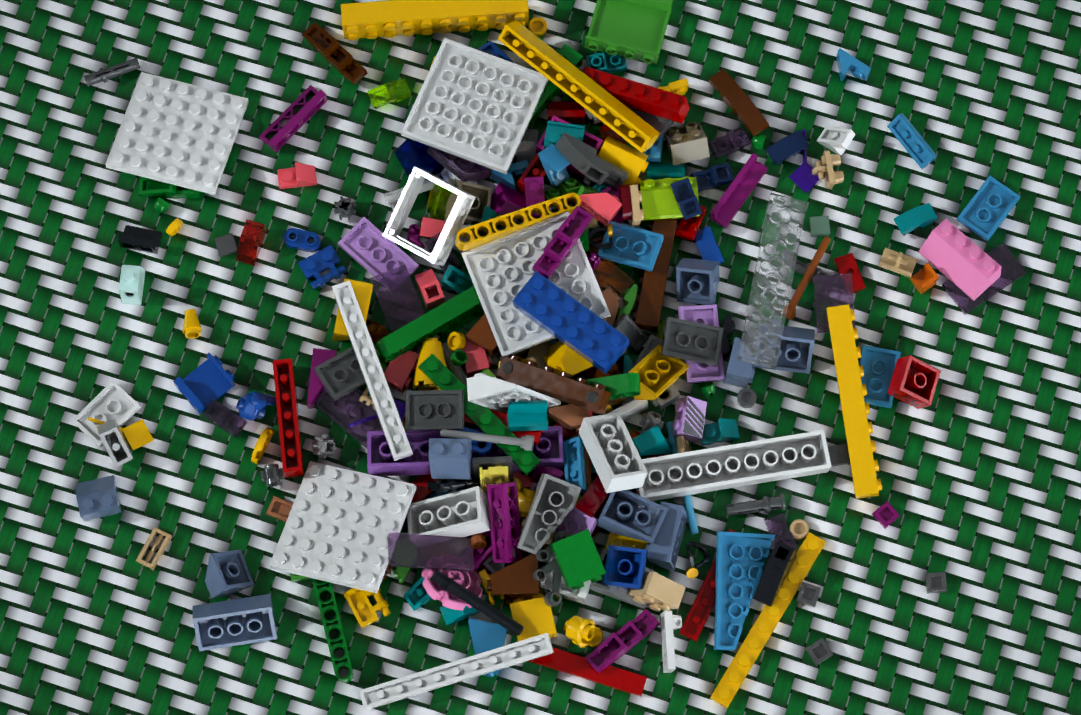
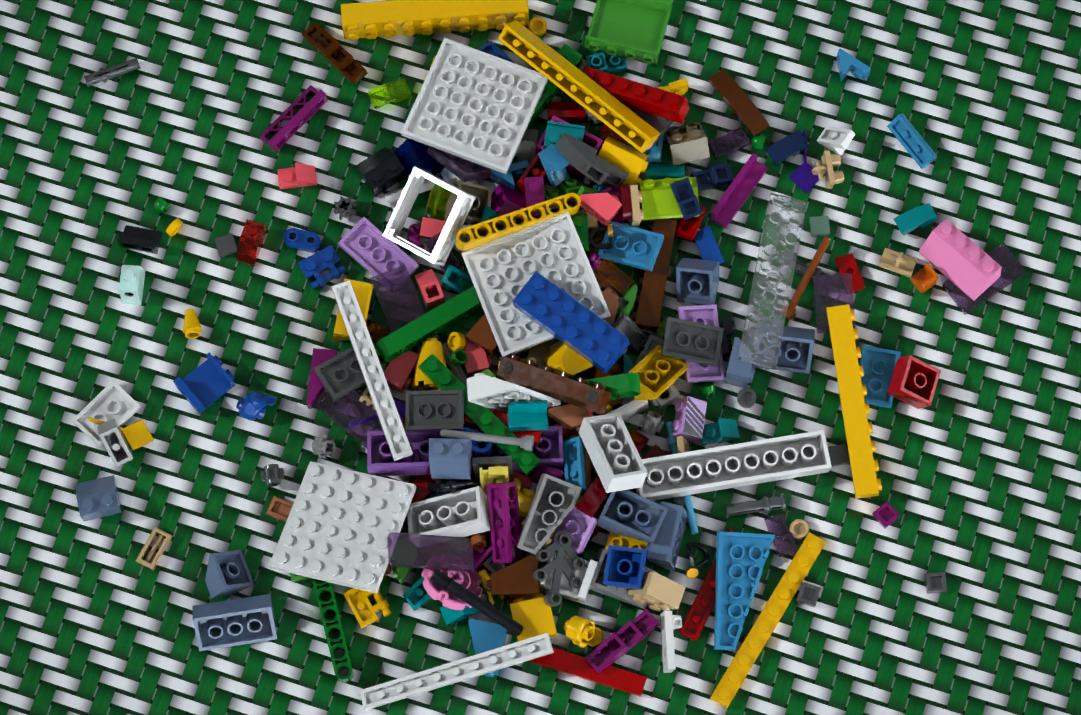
white plate [106,72,249,195] -> none
green slope [138,176,200,198] -> none
slope [202,399,247,438] -> none
yellow tile [251,428,274,464] -> none
red brick [273,358,304,478] -> none
magenta slope [532,206,593,279] -> none
green brick [550,529,606,590] -> none
teal slope [632,425,672,456] -> none
black slope [753,541,797,607] -> none
flat silver plate [805,638,833,666] -> none
dark azure plate [957,176,1021,242] -> none
none -> black slope [354,147,406,197]

